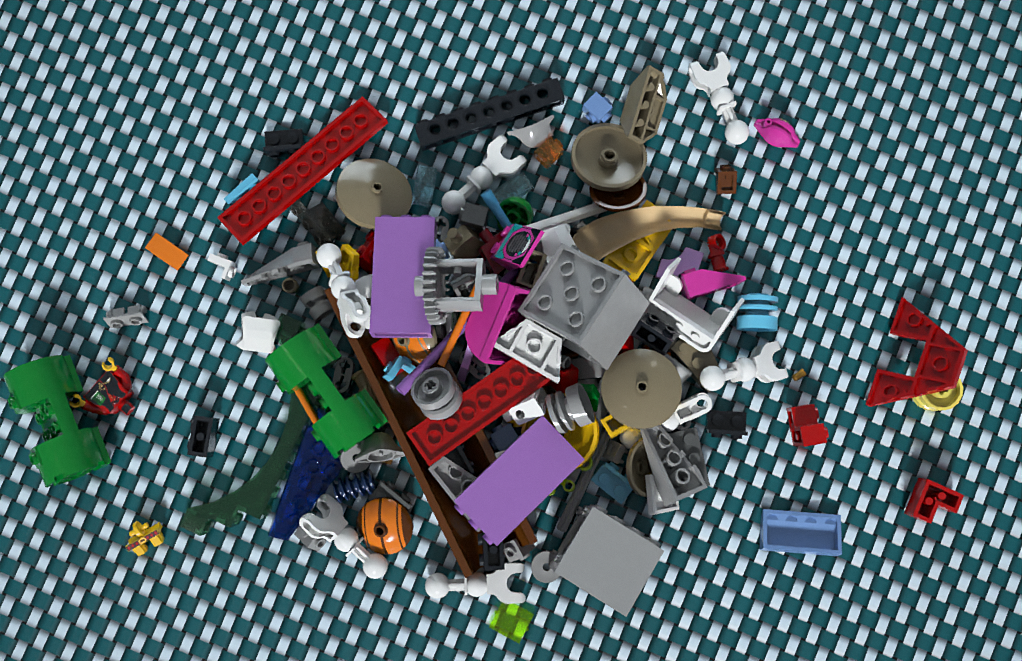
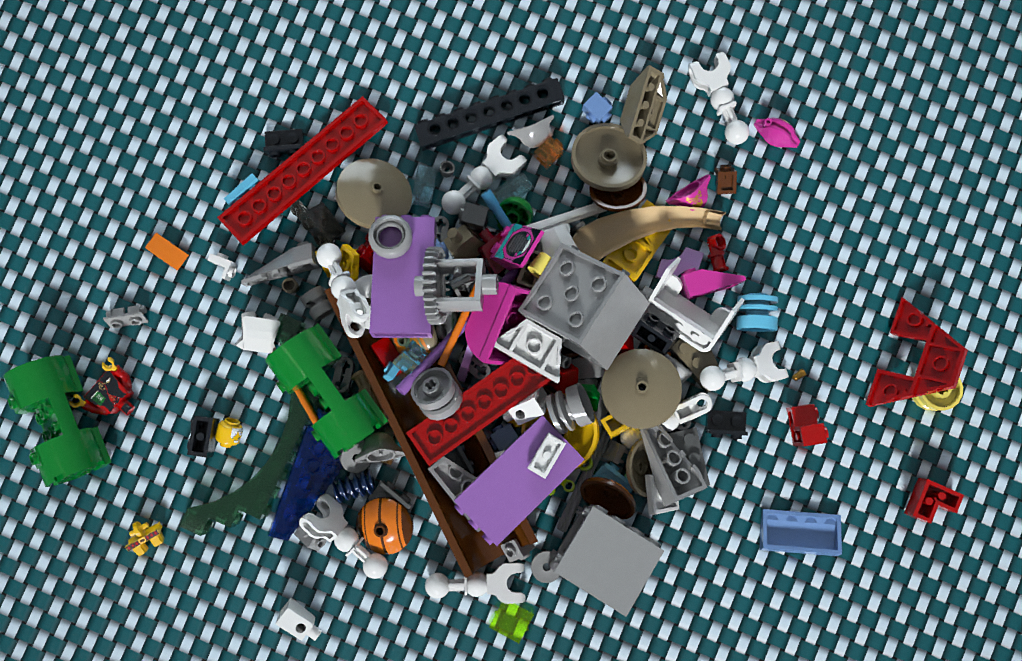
black brick [478,530,505,571] -> none
none -> yellow head [215,418,243,448]
none -> white torso [275,598,322,641]
none -> light grey wheel [368,215,413,259]
none -> clear light blue brick [392,340,428,375]
none -> dark grey hinge [439,161,455,178]
none -> light yellow piece [527,252,552,278]
none -> white plate [527,433,566,479]
none -> reddish brown dish [580,477,636,520]
none -> dark pink hat [665,174,711,211]

